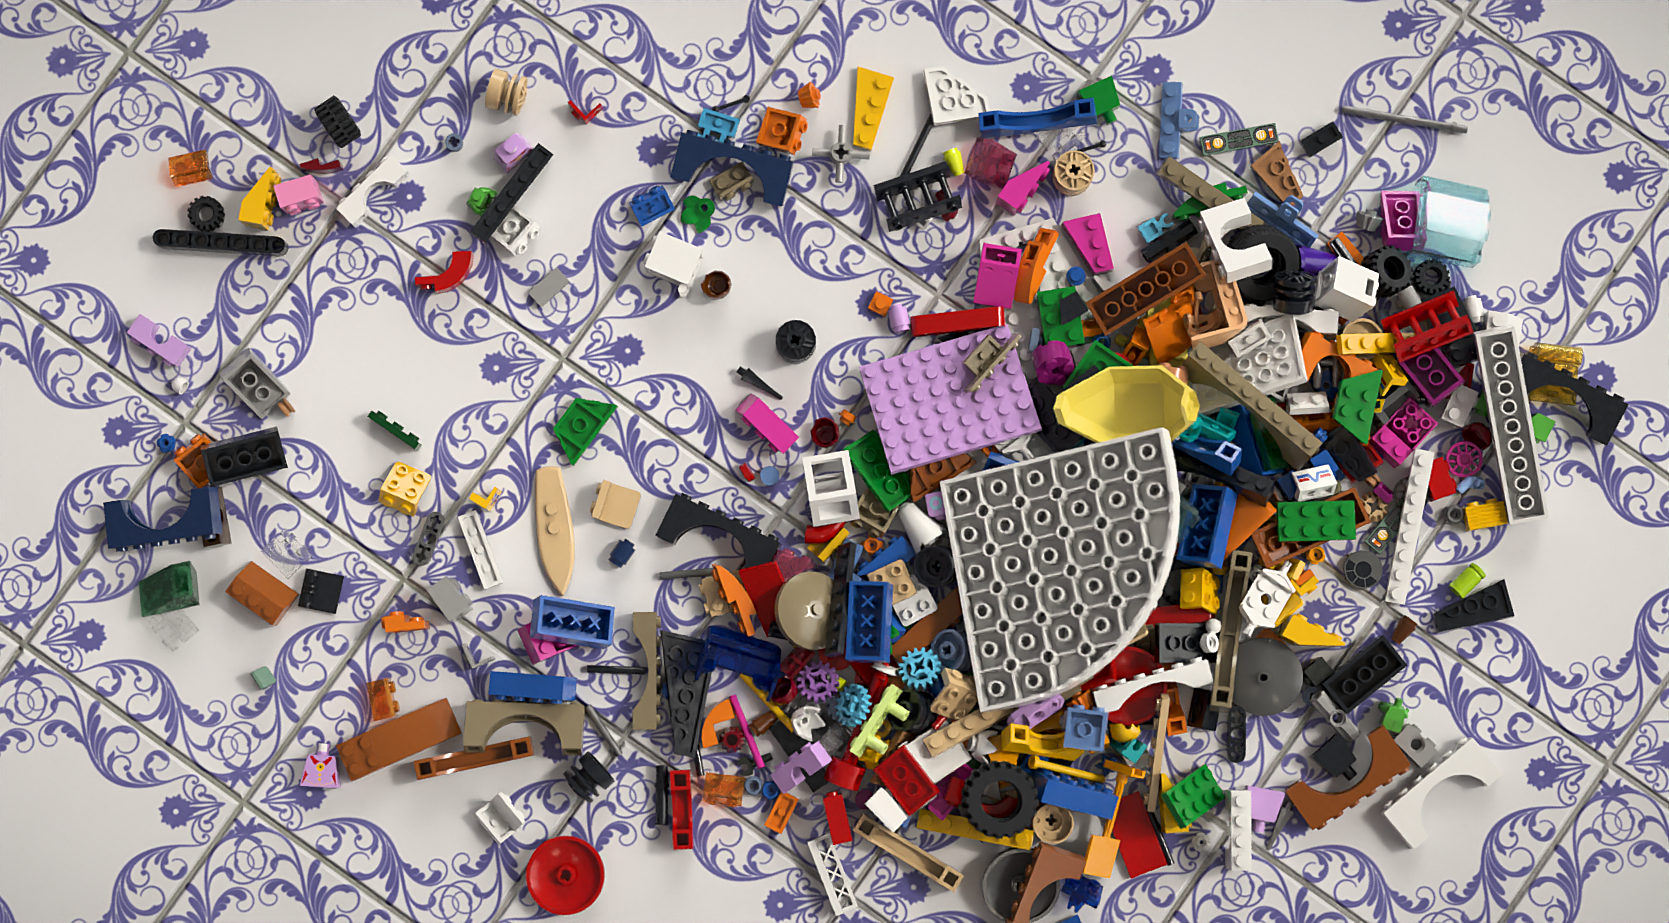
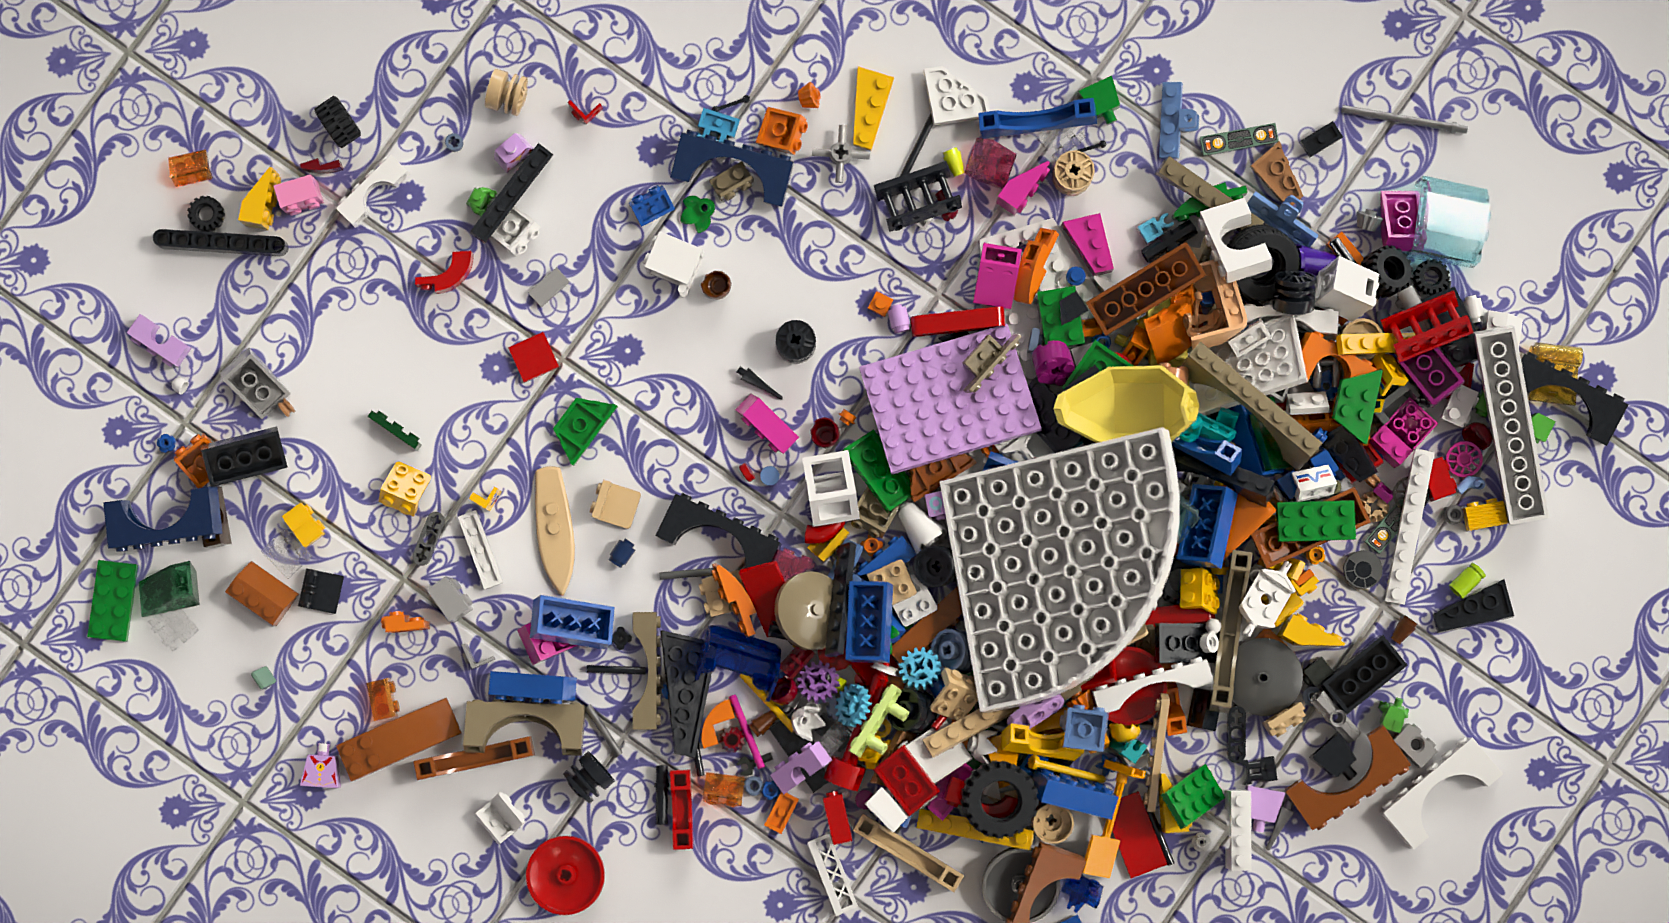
none -> green plate [87,560,138,642]
none -> yellow brick [282,502,325,548]
none -> red tile [508,332,559,383]
none -> black plate [612,627,632,650]
none -> blue plate [1200,291,1215,308]
none -> black piece [1240,756,1278,785]
none -> tan plate [1262,702,1306,737]

